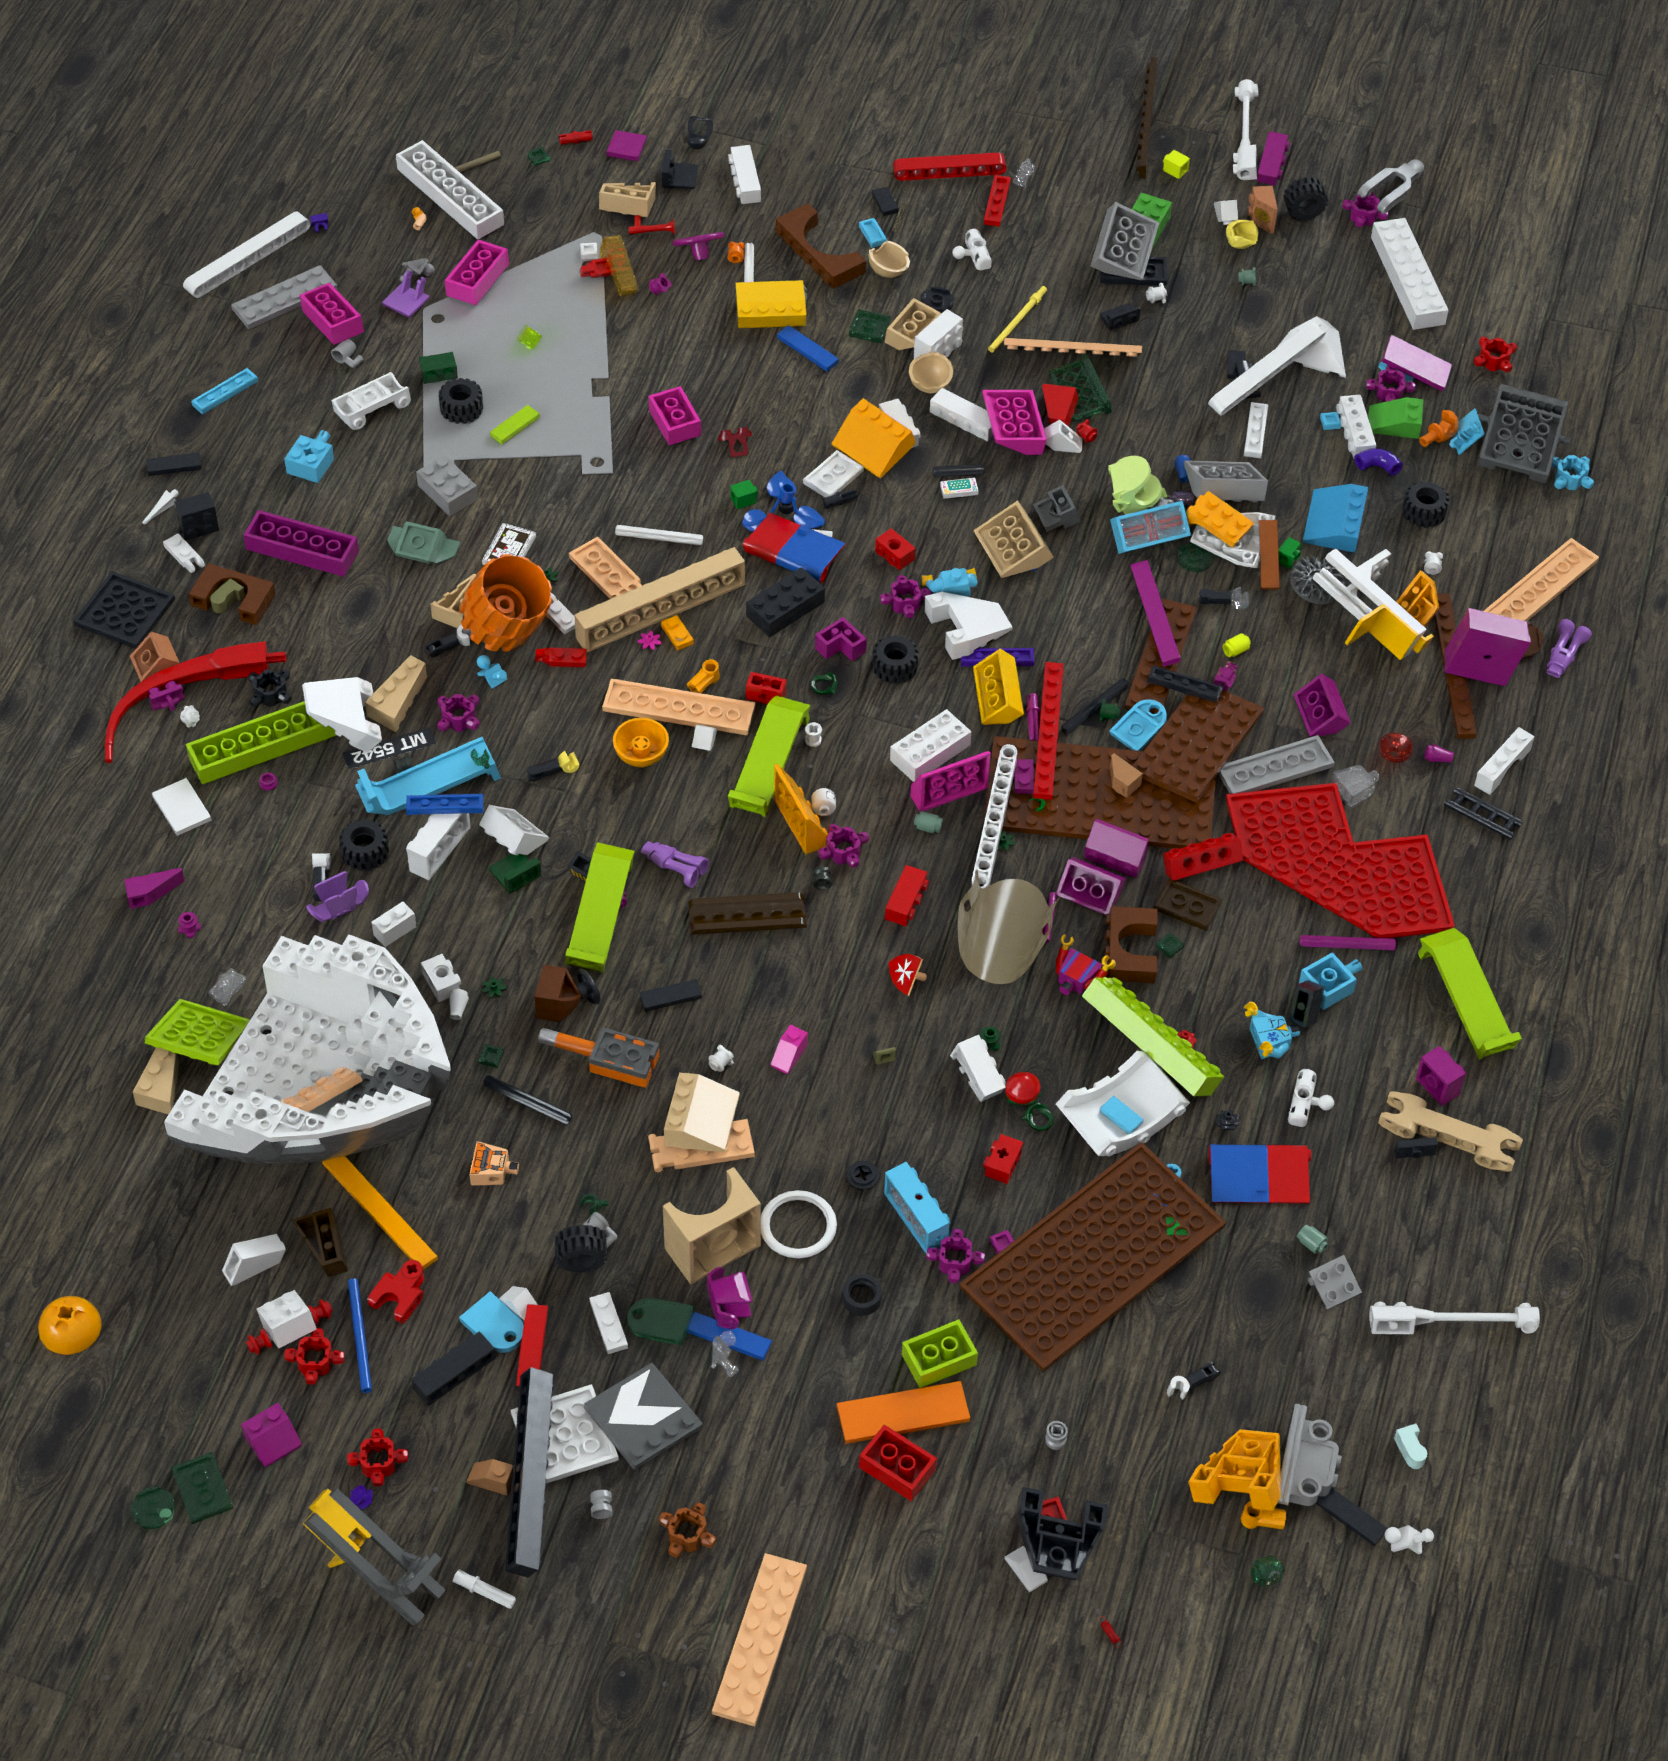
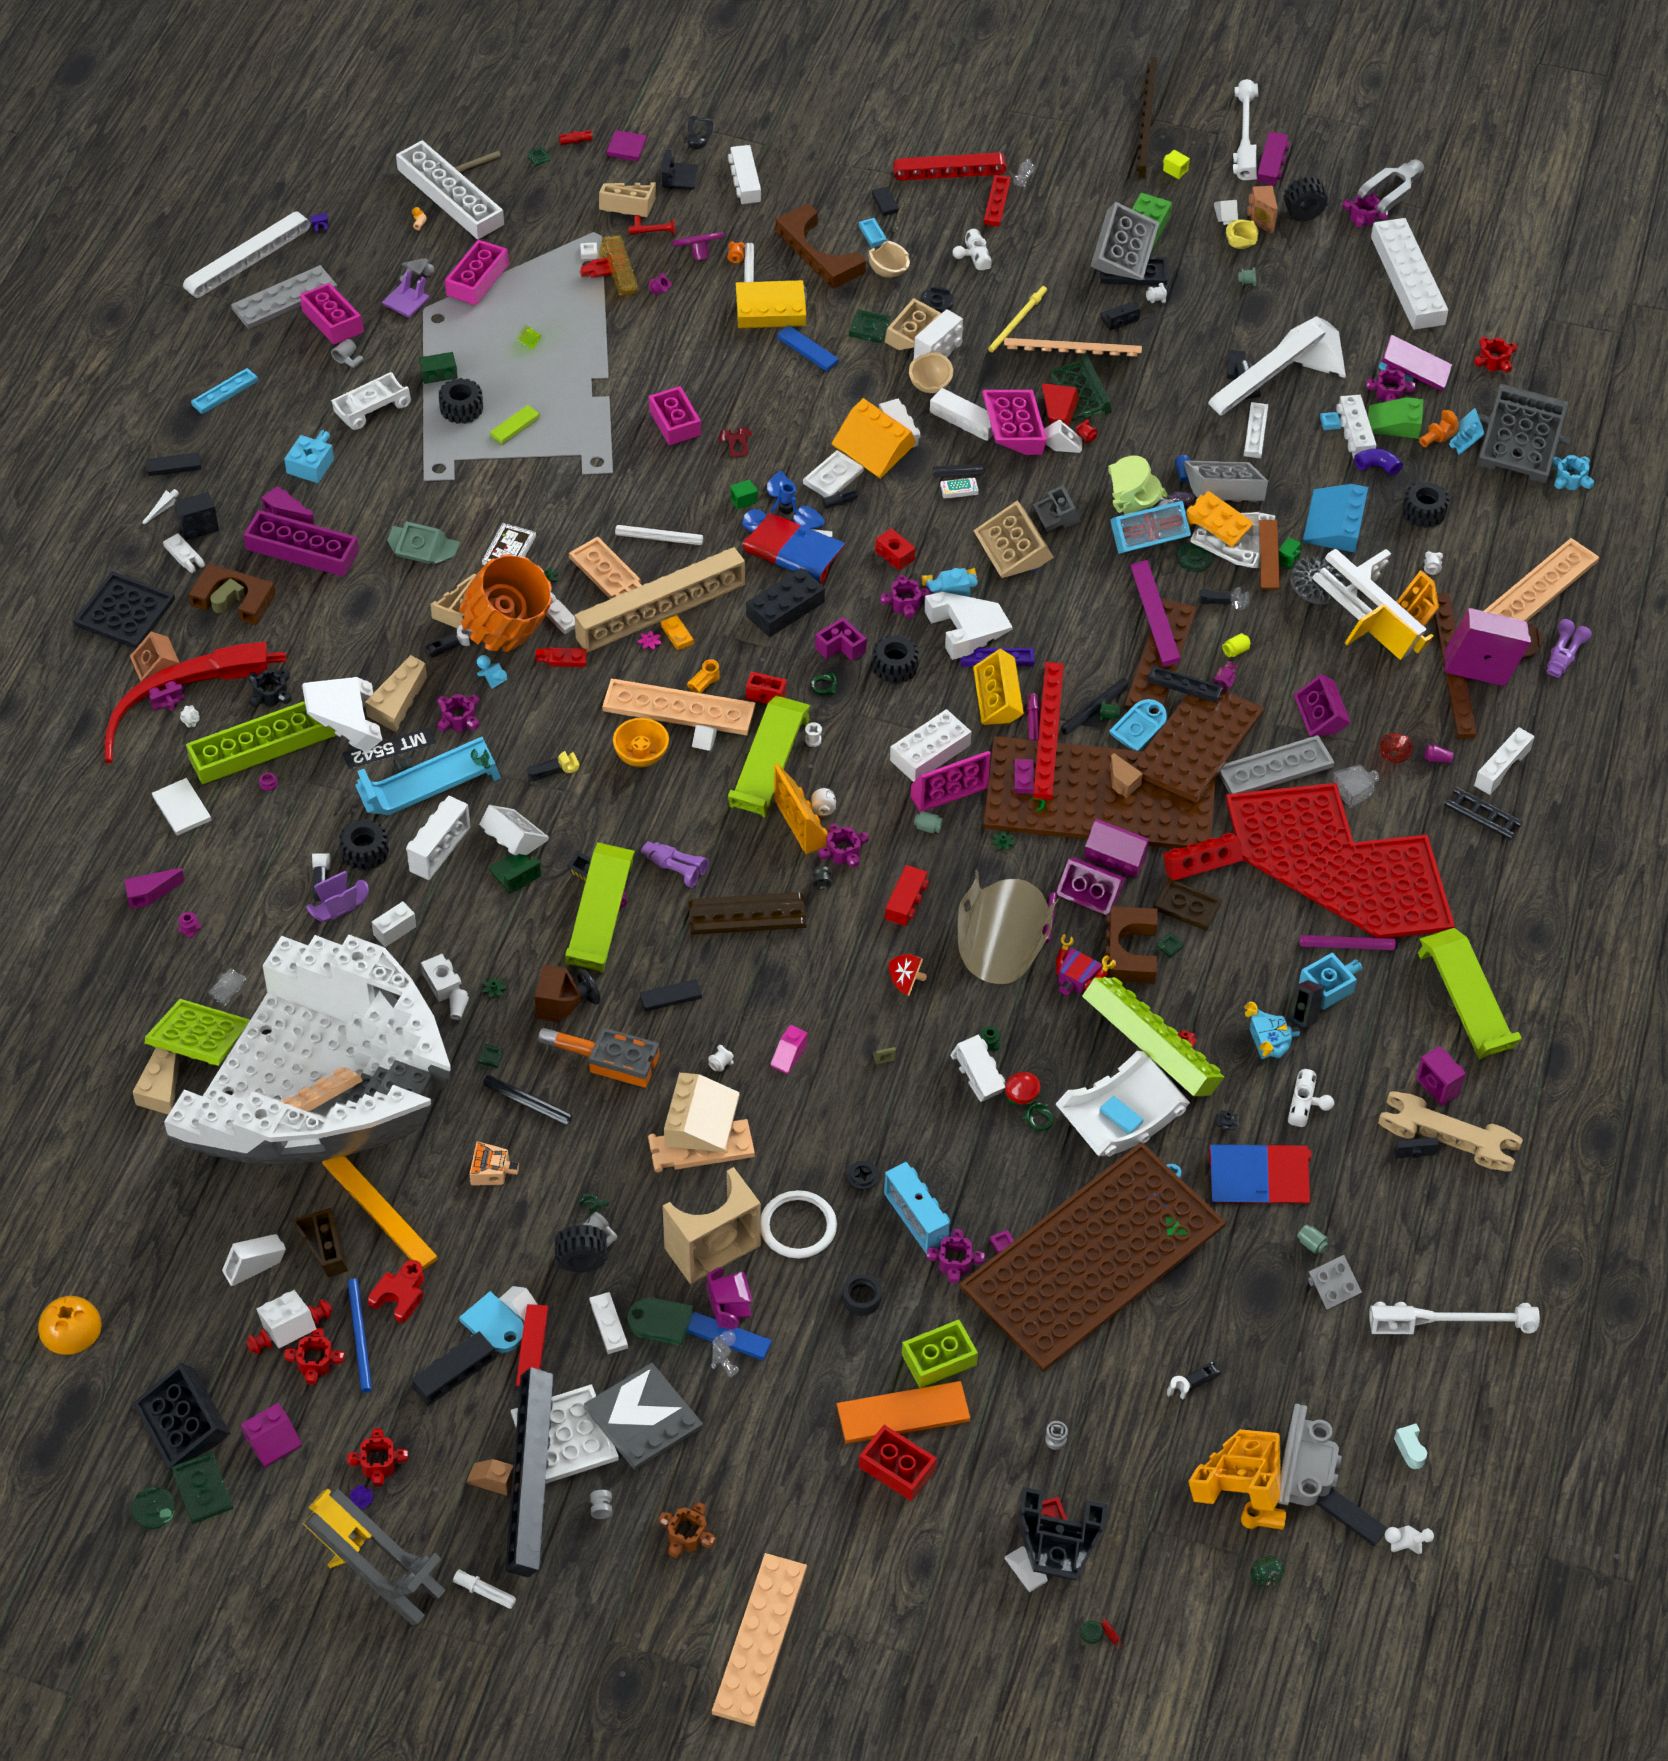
blue tile [406,794,484,815] -> none
light grey brick [416,455,478,517] -> none
white beam [972,744,1017,889] -> none
red brick [983,1134,1023,1184] -> none
none -> black slope [133,1363,230,1470]
none -> magenta slope [261,486,314,525]
none -> clear green tile [1080,1620,1103,1644]

